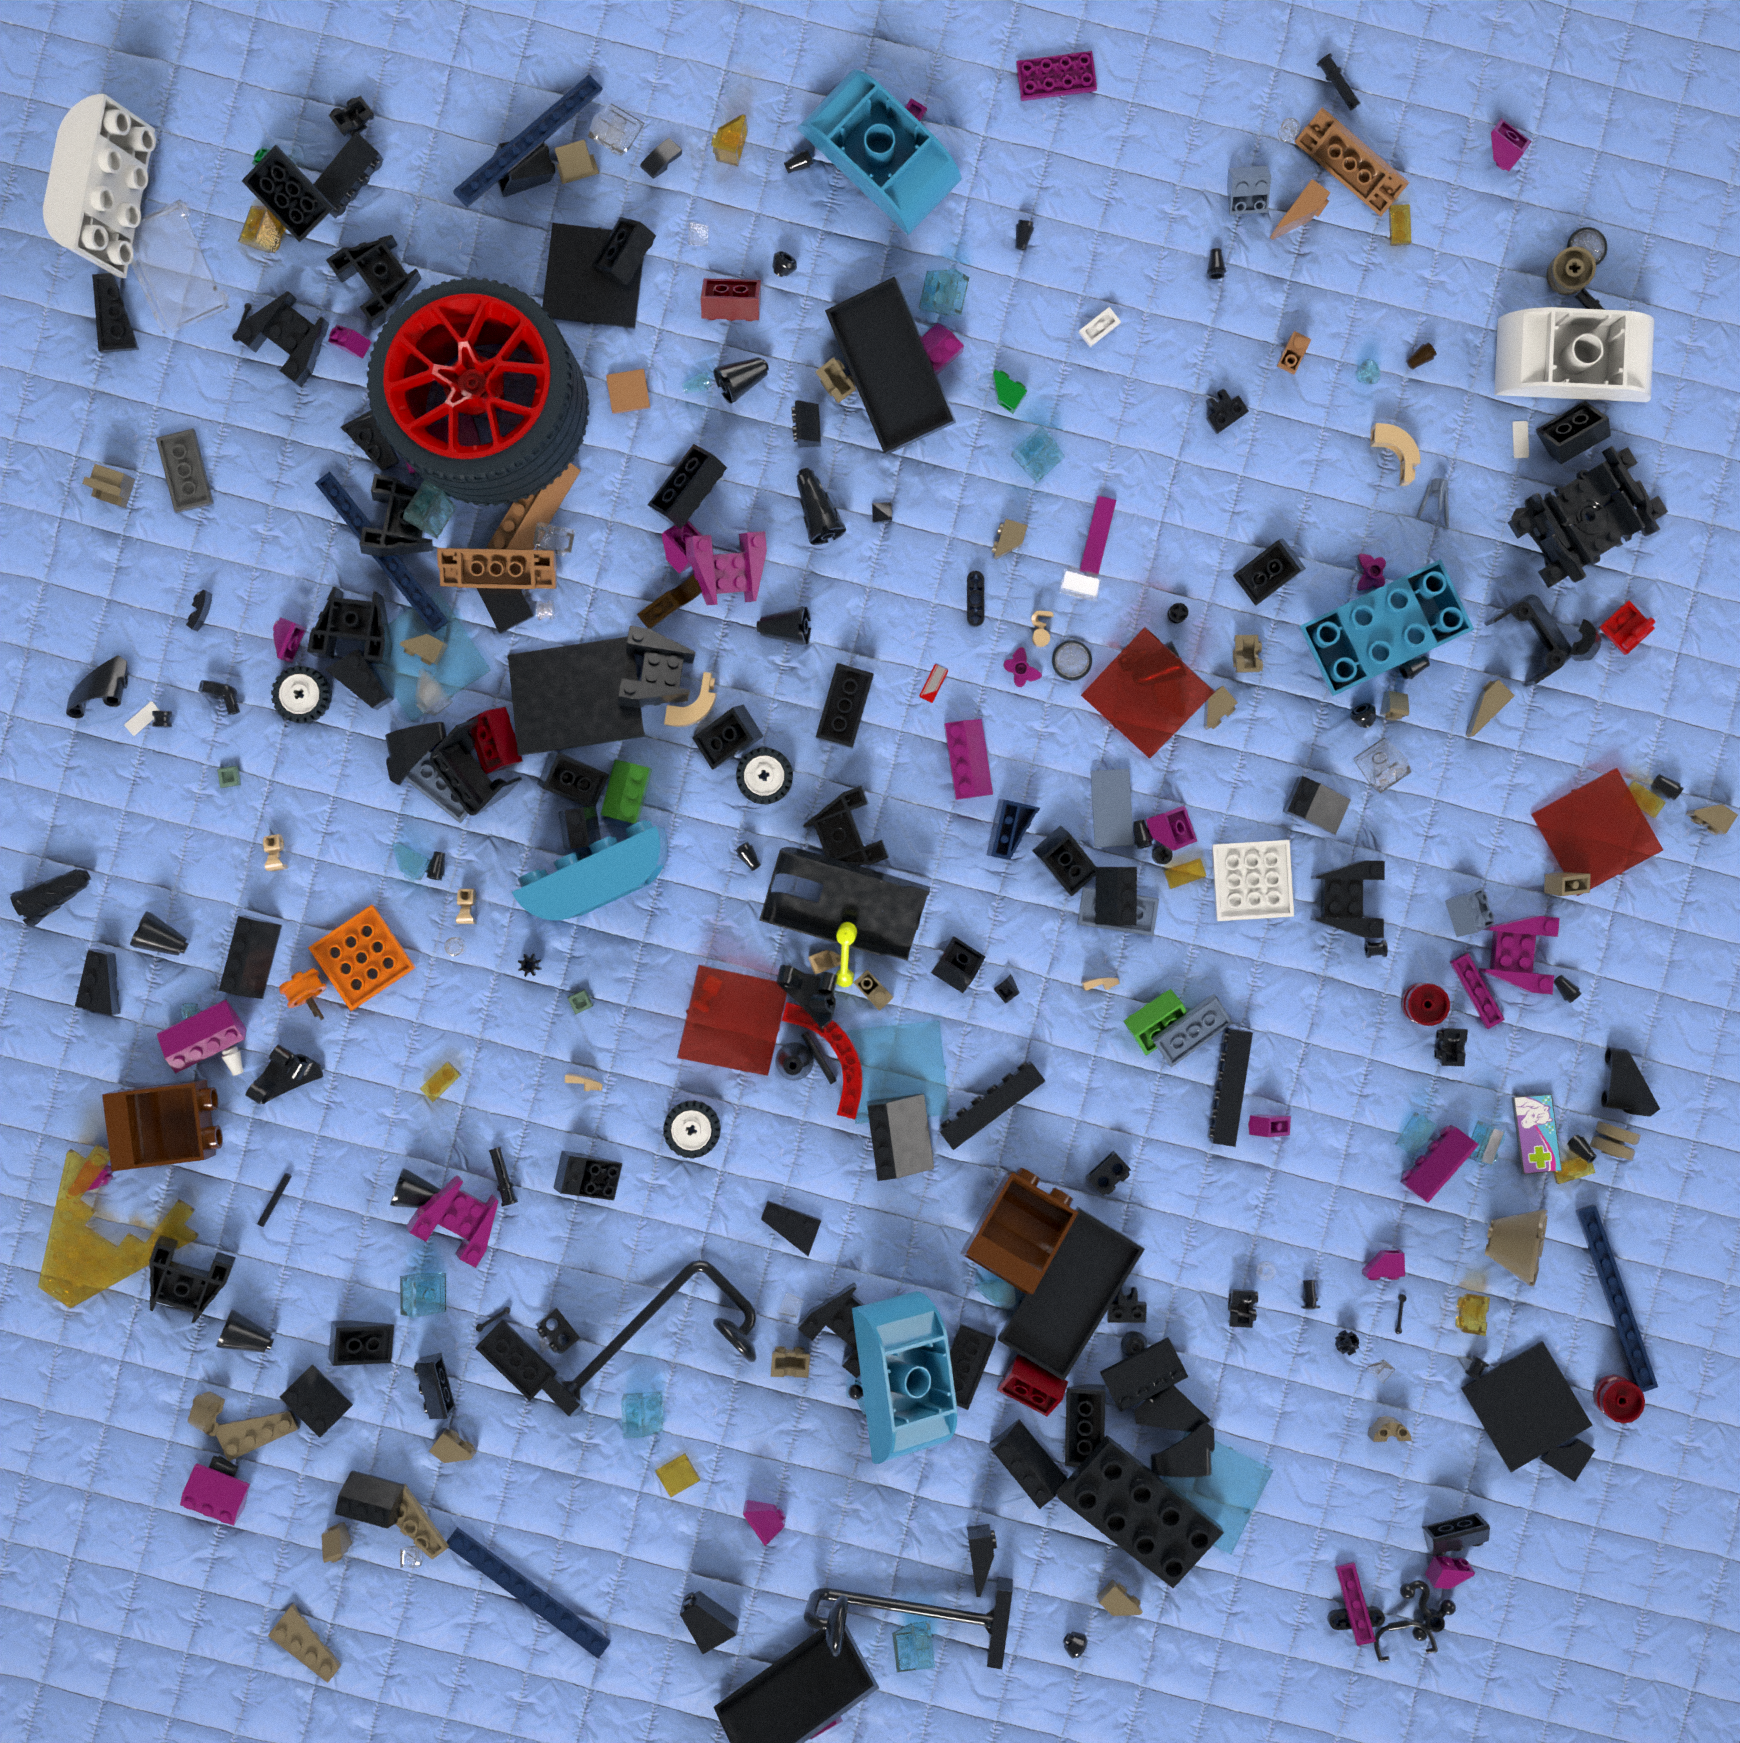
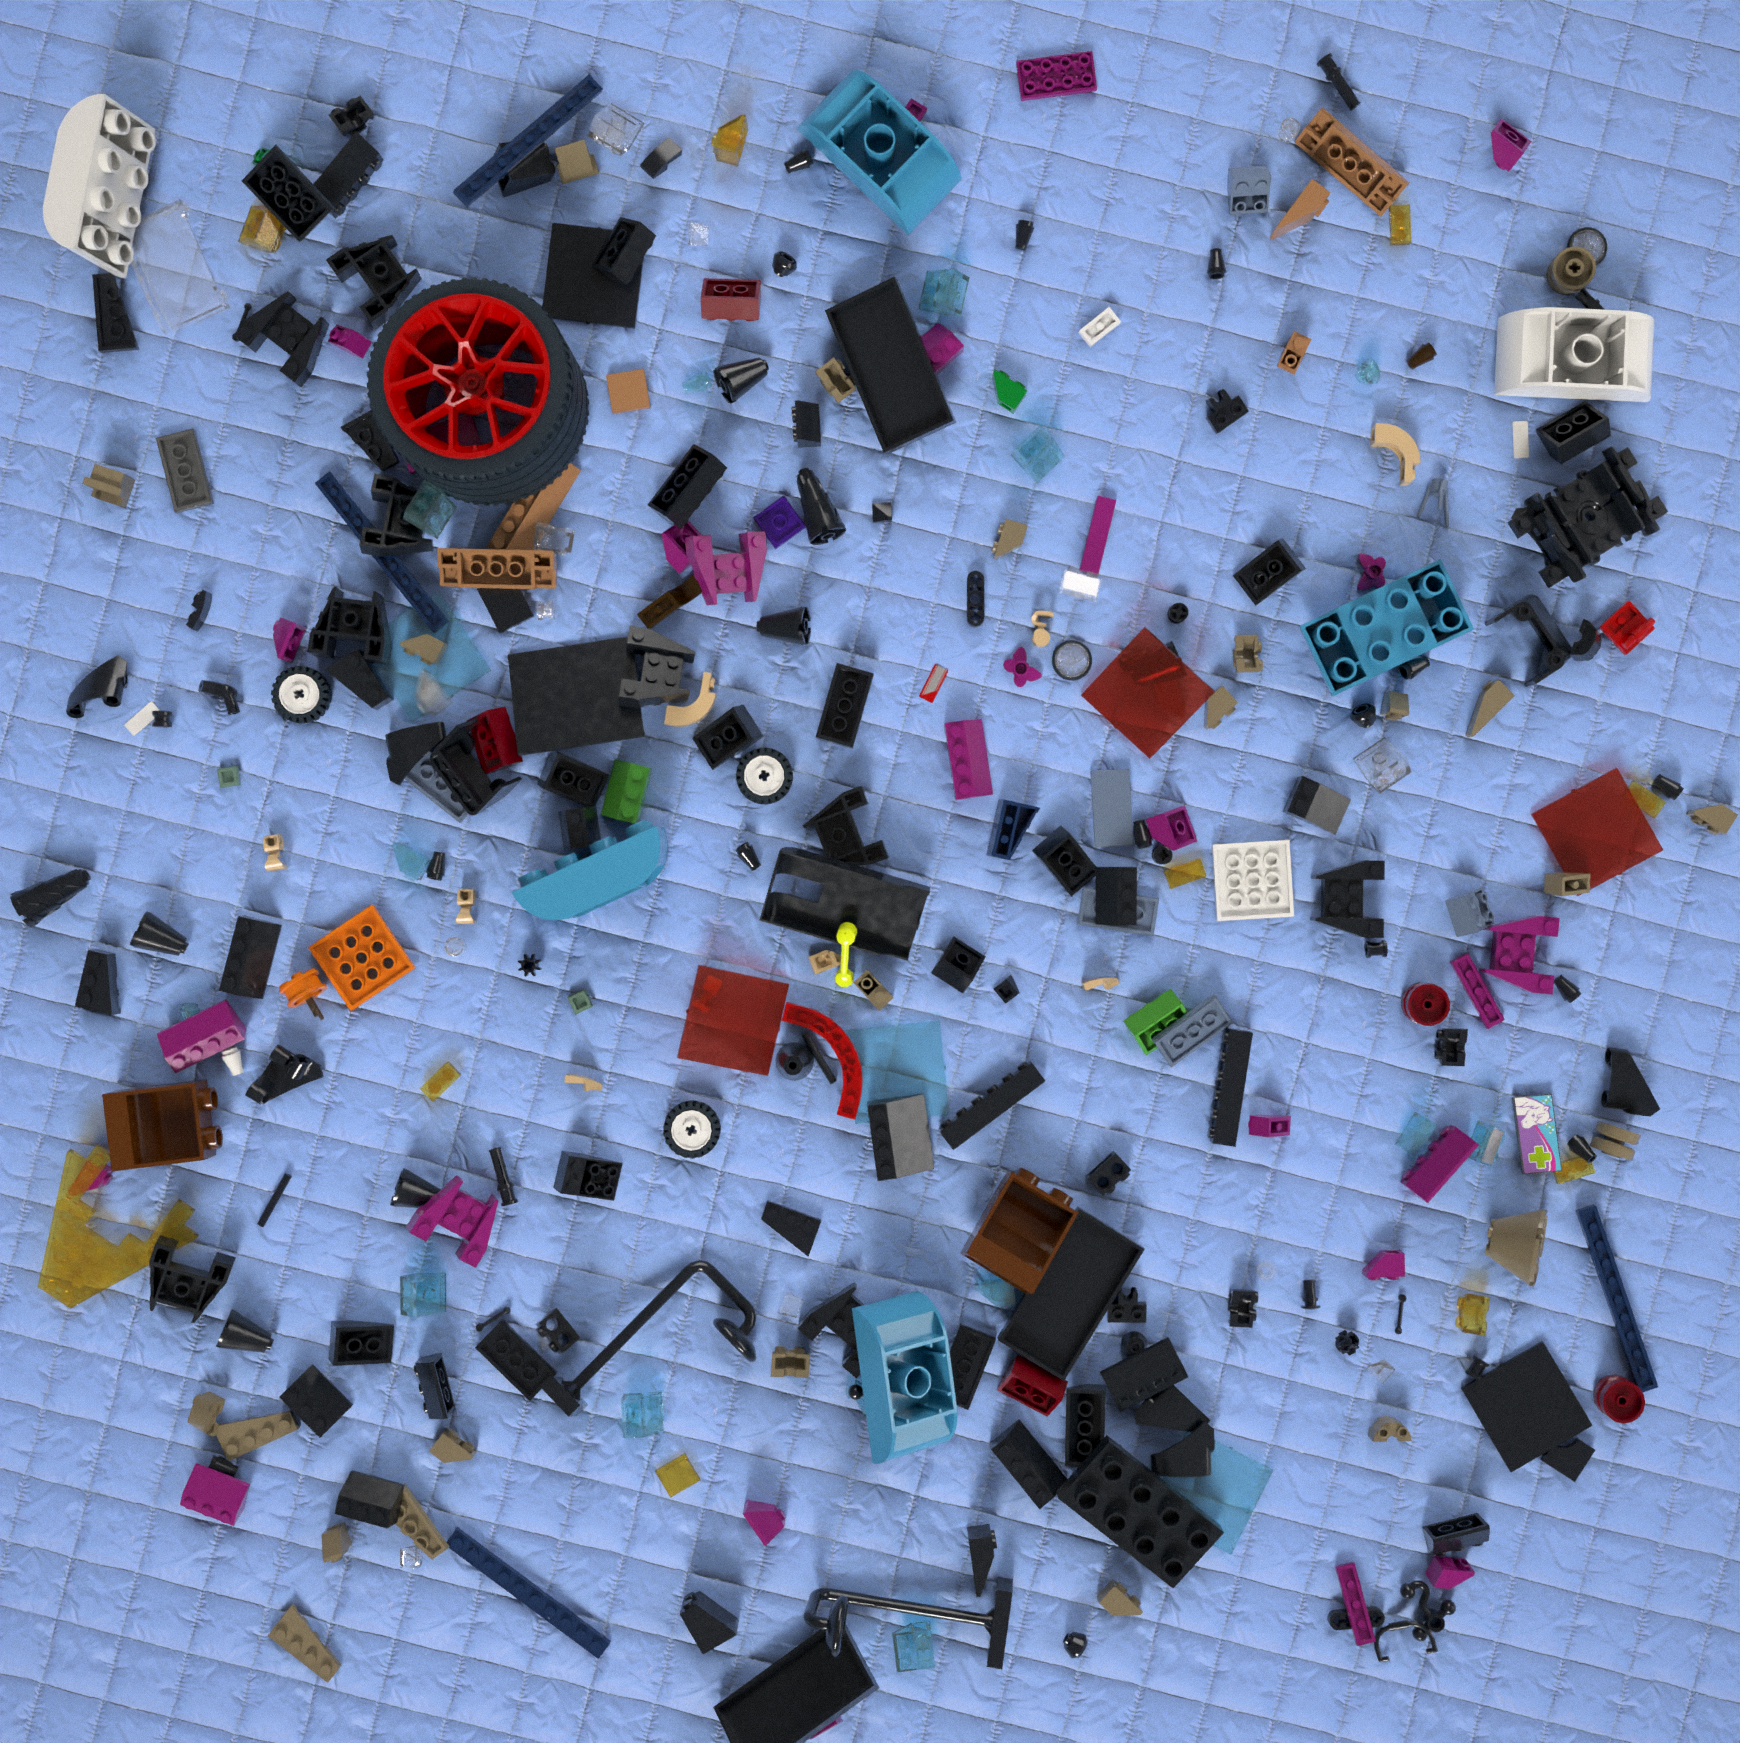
black panel [776,965,838,1029] -> none
none -> dark purple tile [753,495,806,550]

